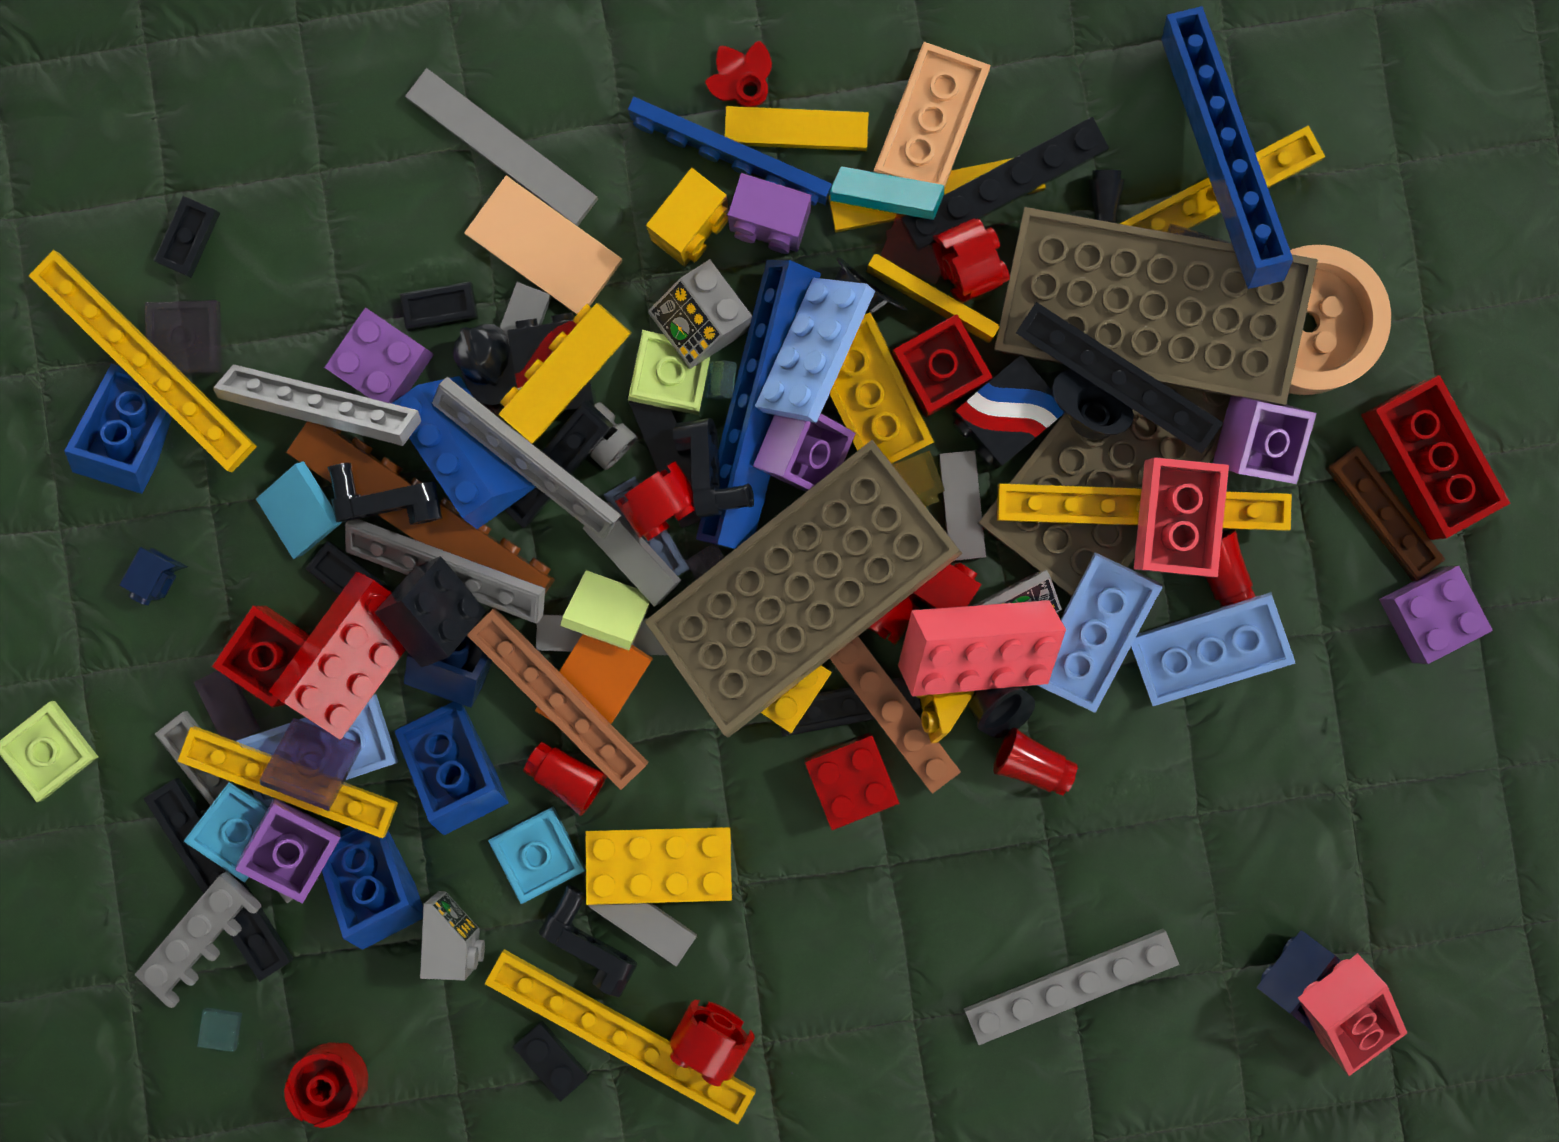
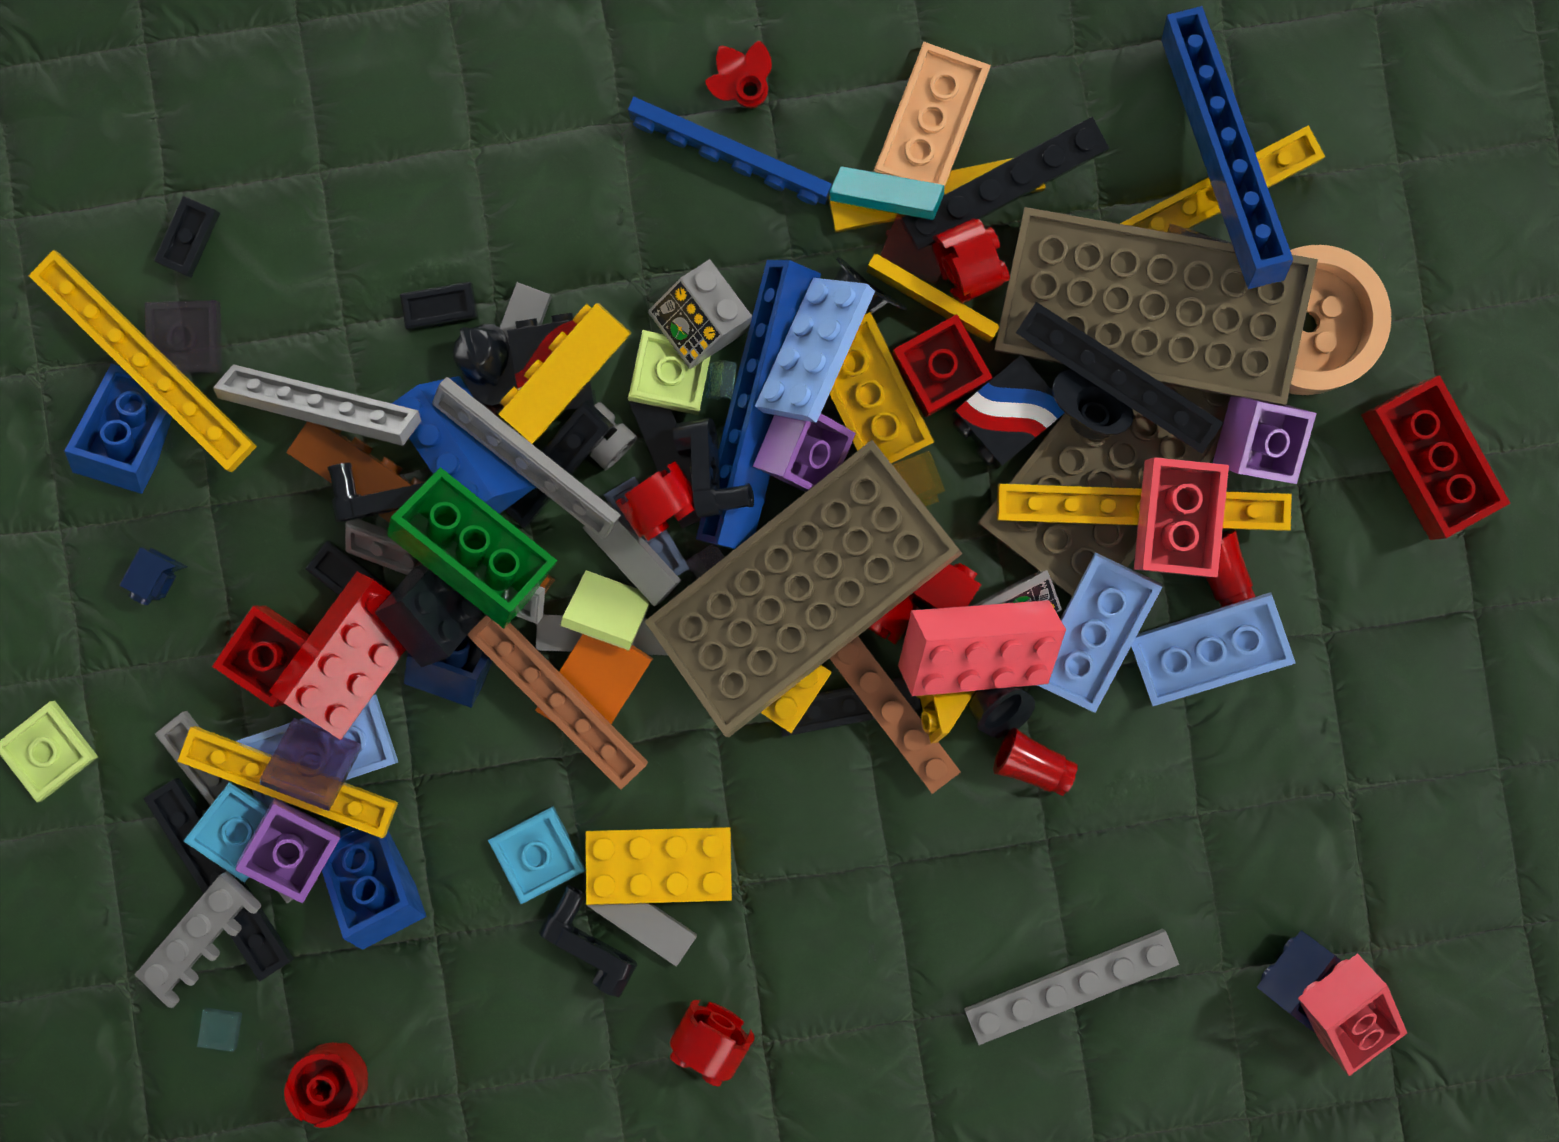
tile [193,670,261,741] -> none
medium azure tile [256,461,342,559] -> none
medium lavender brick [324,308,434,403] -> none
blue slope [395,702,509,835] -> none
light grey tile [405,68,598,226] -> none
light grey slope [420,891,485,980] -> none
light nougat tile [464,175,623,315] -> none
yellow plate [485,949,756,1124] -> none
black plate [513,1021,589,1102] -> none
red plant [523,742,607,816] -> none
yellow brick [646,167,729,267] -> none
yellow tile [725,106,869,151] -> none
medium lavender brick [728,173,812,254] -> none
red brick [804,732,900,830] -> none
light grey tile [938,450,986,561] -> none
black cone [1089,170,1125,222] -> none
reddish brown tile [1325,446,1445,581] -> none
medium lavender brick [1379,566,1493,664] -> none
none -> green slope [387,467,558,629]

